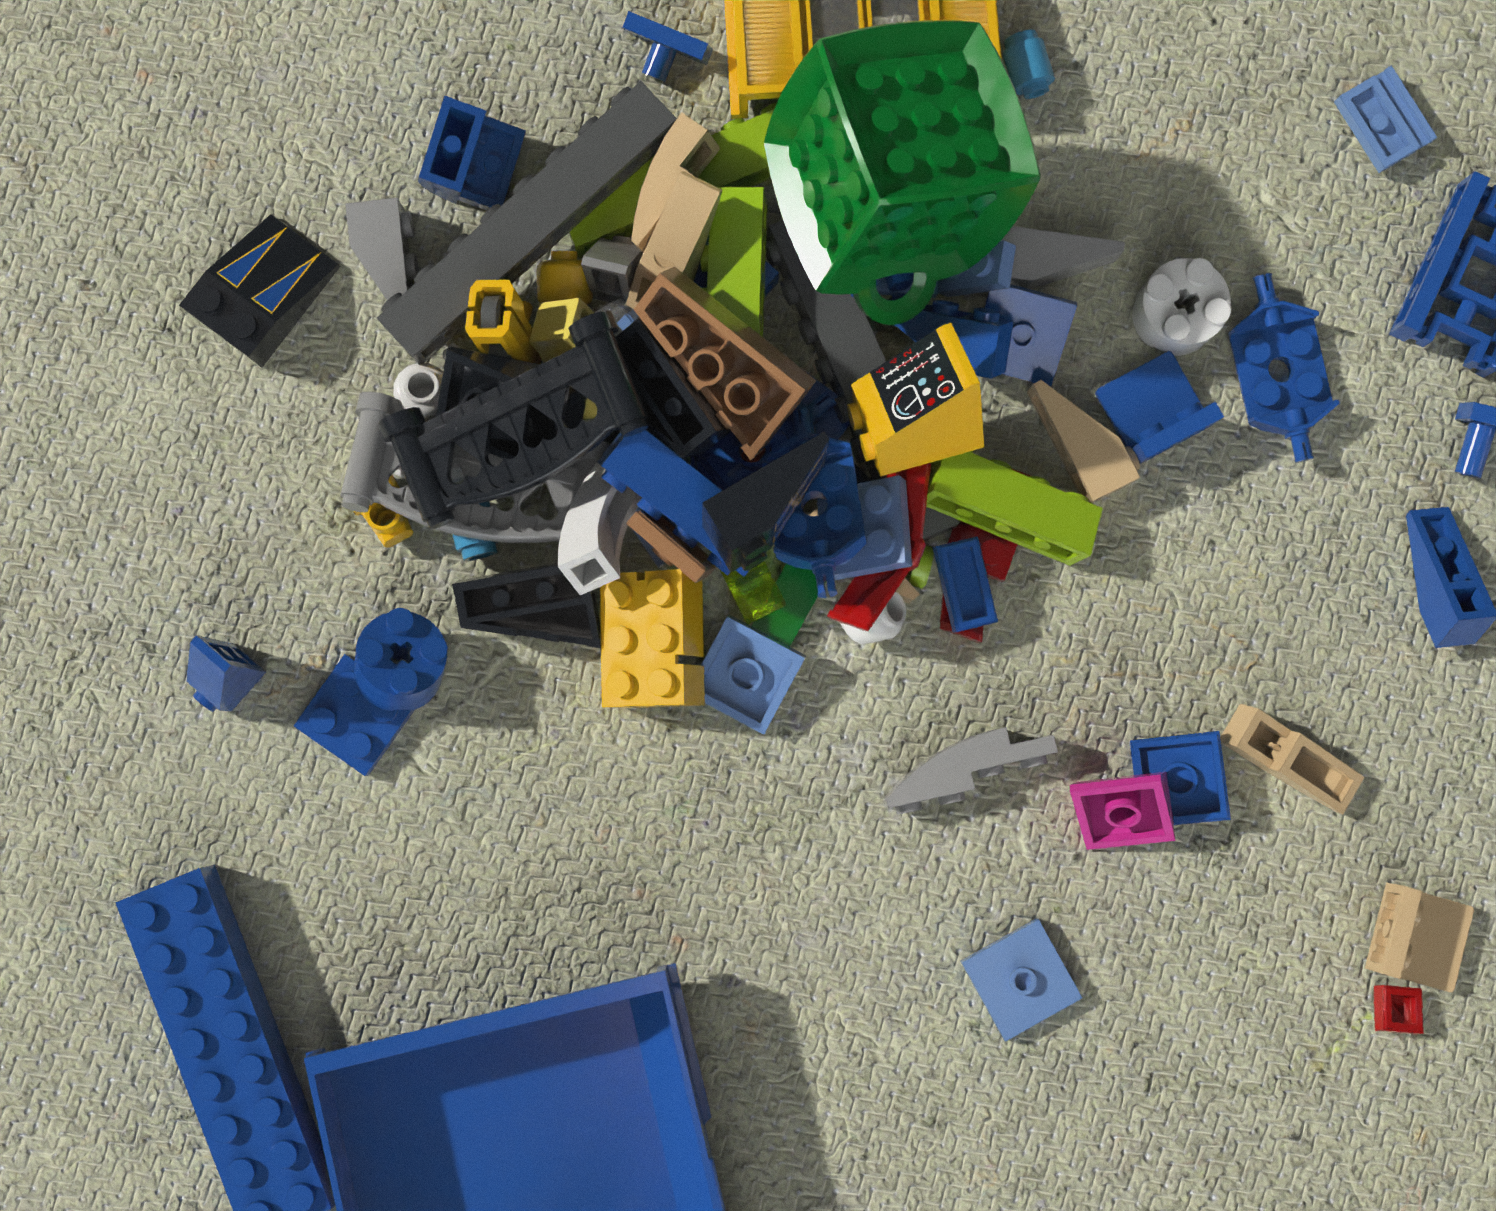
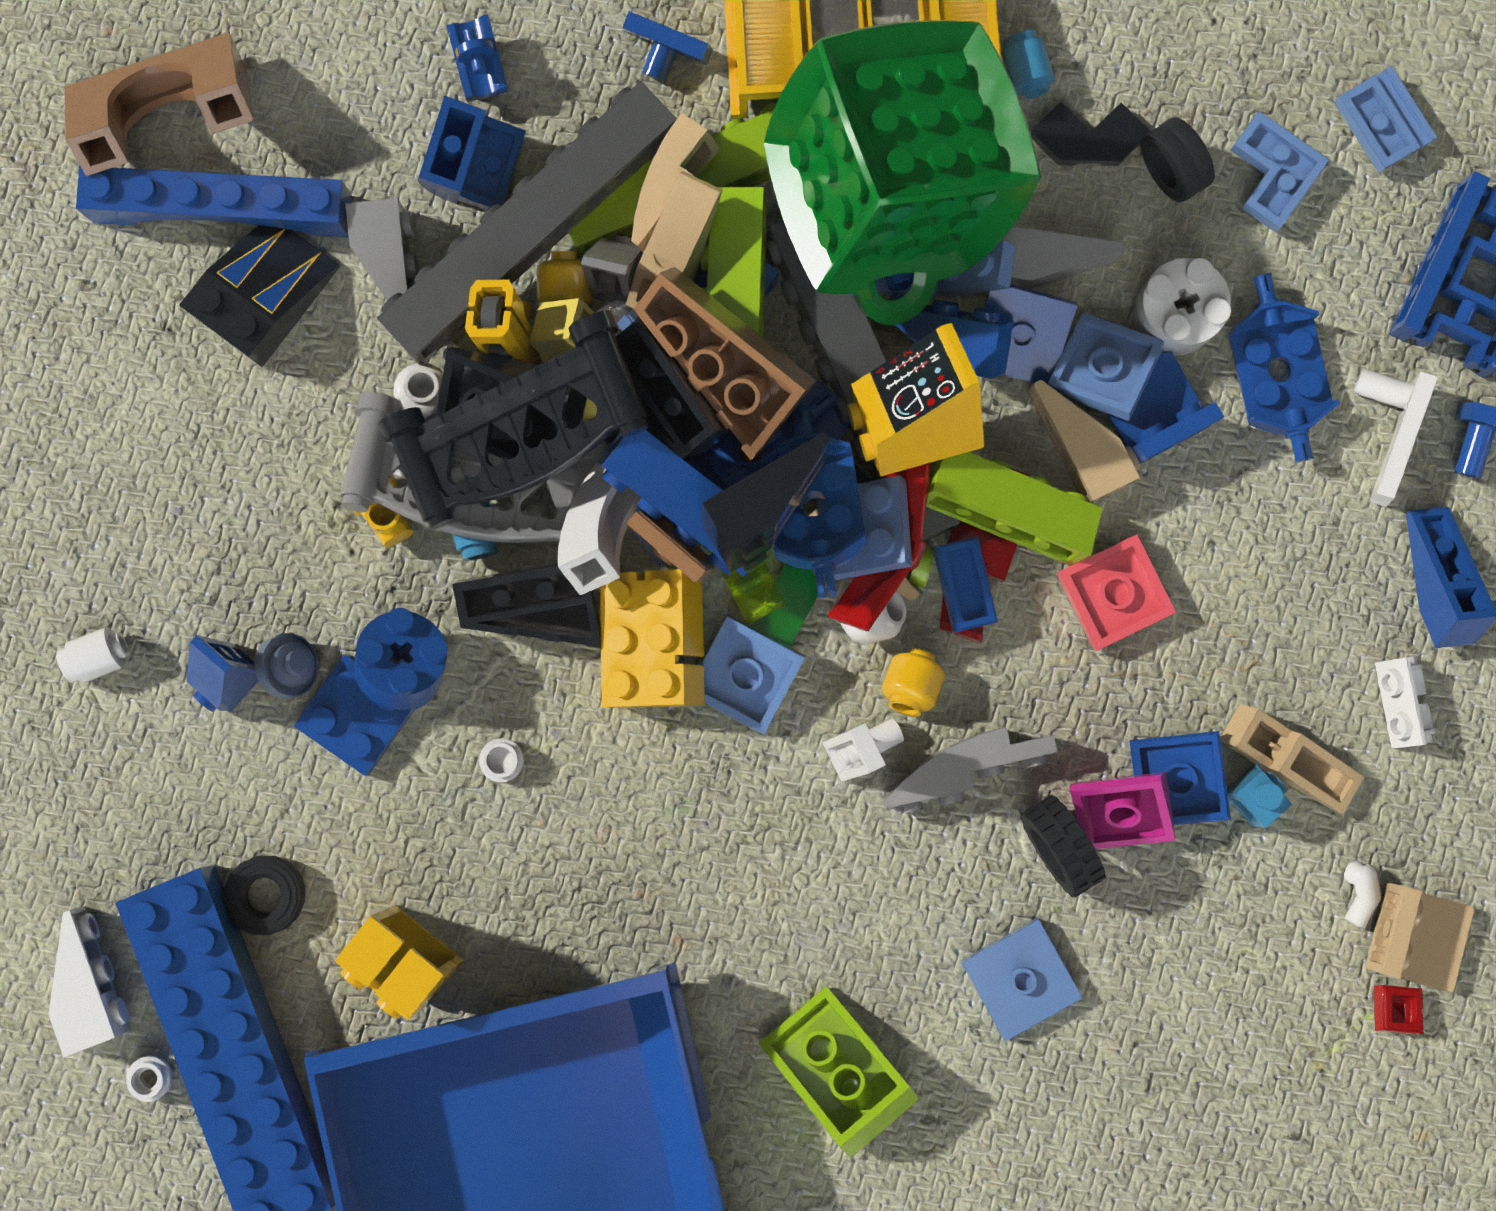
none -> white slope [48,906,130,1057]
none -> white brick [56,627,129,683]
none -> medium nougat arch [65,32,254,176]
none -> blue arch [76,166,352,237]
none -> white plate [126,1055,173,1102]
none -> black tyre [223,856,305,935]
none -> sand blue plate [254,633,319,699]
none -> yellow piece [334,905,464,1020]
none -> blue hips [446,14,509,102]
none -> white plate [479,738,524,782]
none -> lime slope [758,986,919,1158]
none -> white piece [822,718,904,782]
none -> yellow head [882,648,945,717]
none -> black tyre [1020,795,1106,898]
none -> black tile [1030,102,1150,166]
none -> medium blue plate [1048,312,1164,421]
none -> coral plate [1056,534,1176,651]
none -> black tyre [1140,117,1215,202]
none -> dark azure brick [1227,764,1293,828]
none -> medium blue plate [1230,111,1329,233]
none -> white arm [1344,861,1381,930]
none -> white piece [1353,368,1438,507]
none -> white hinge [1375,656,1436,748]

